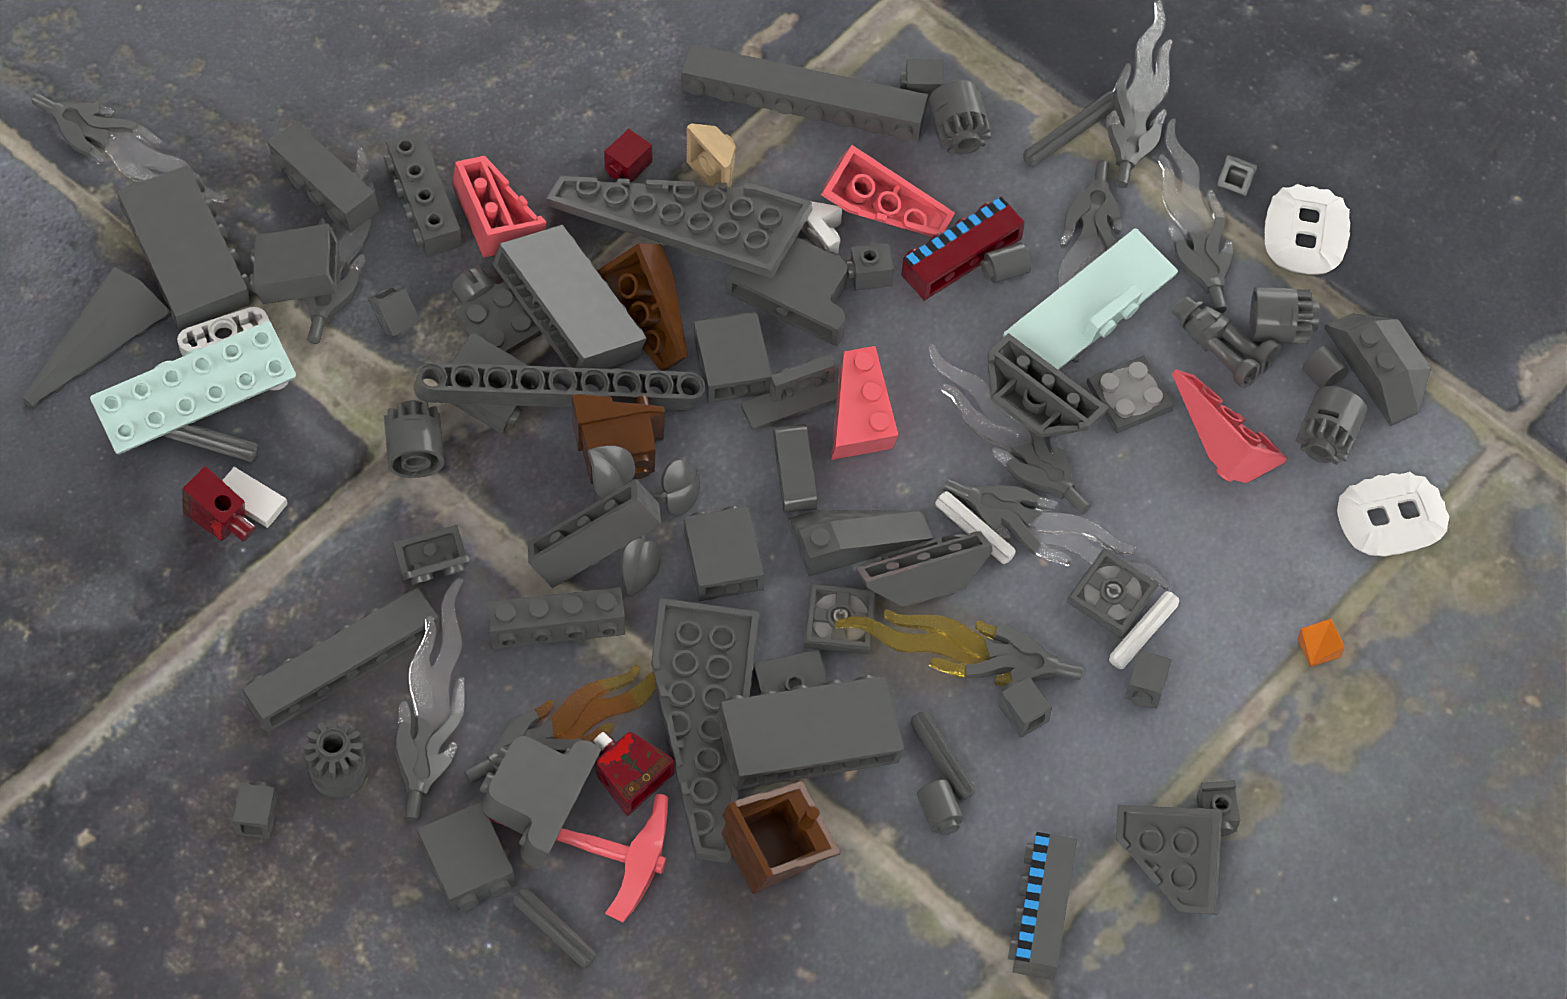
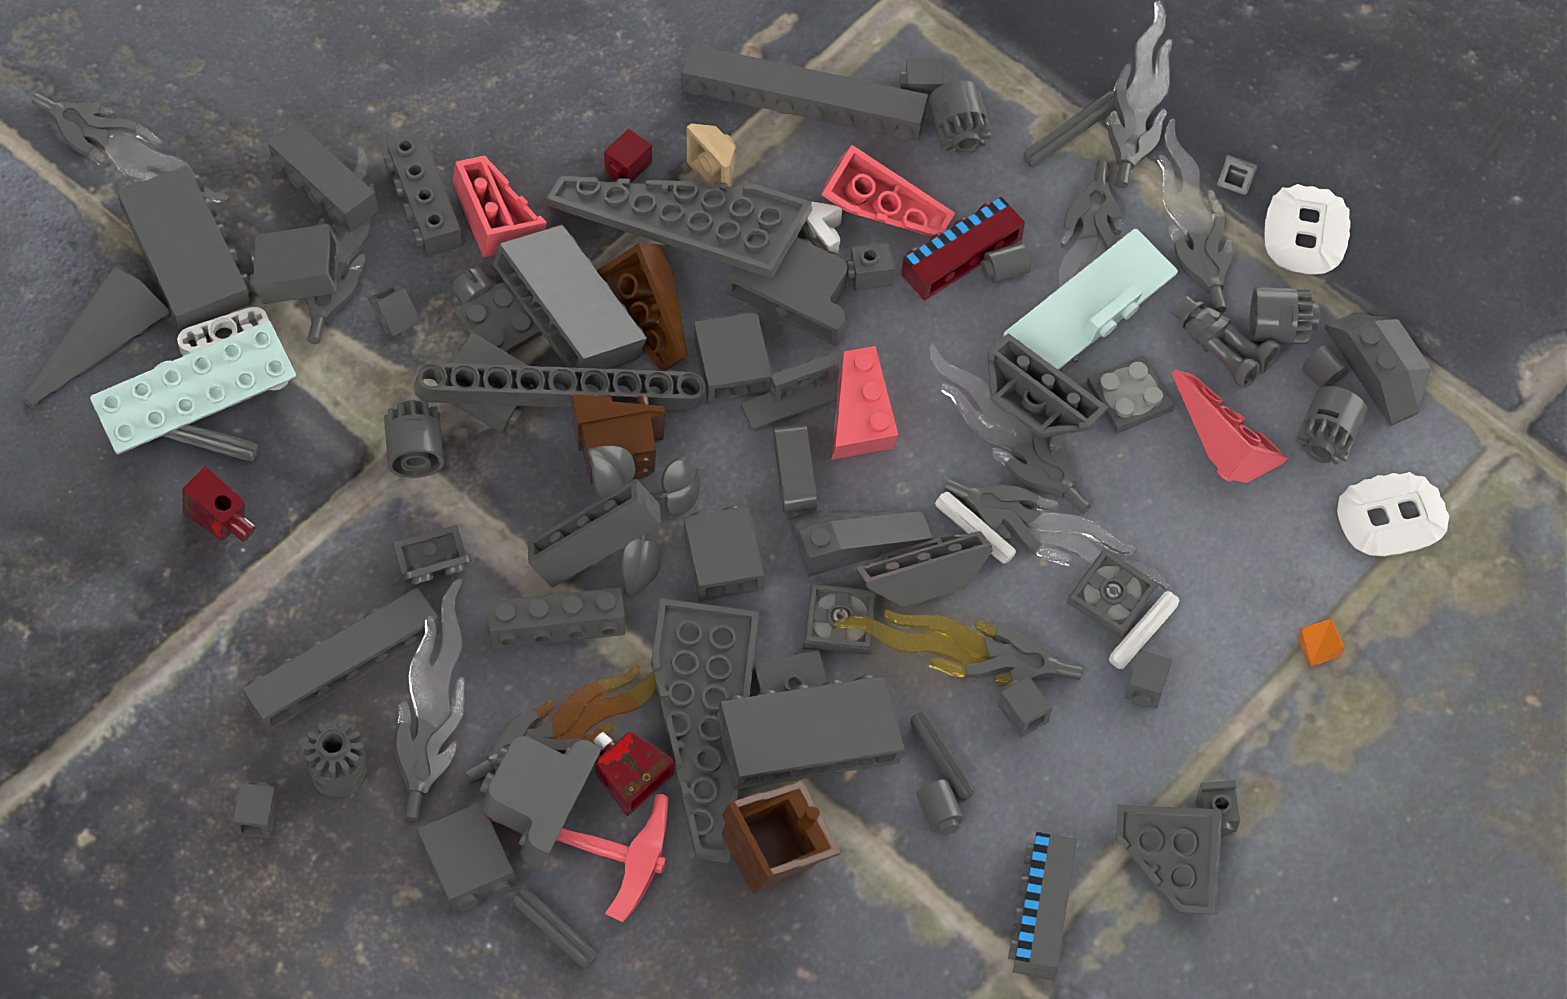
white tile [222,467,288,528] -> none

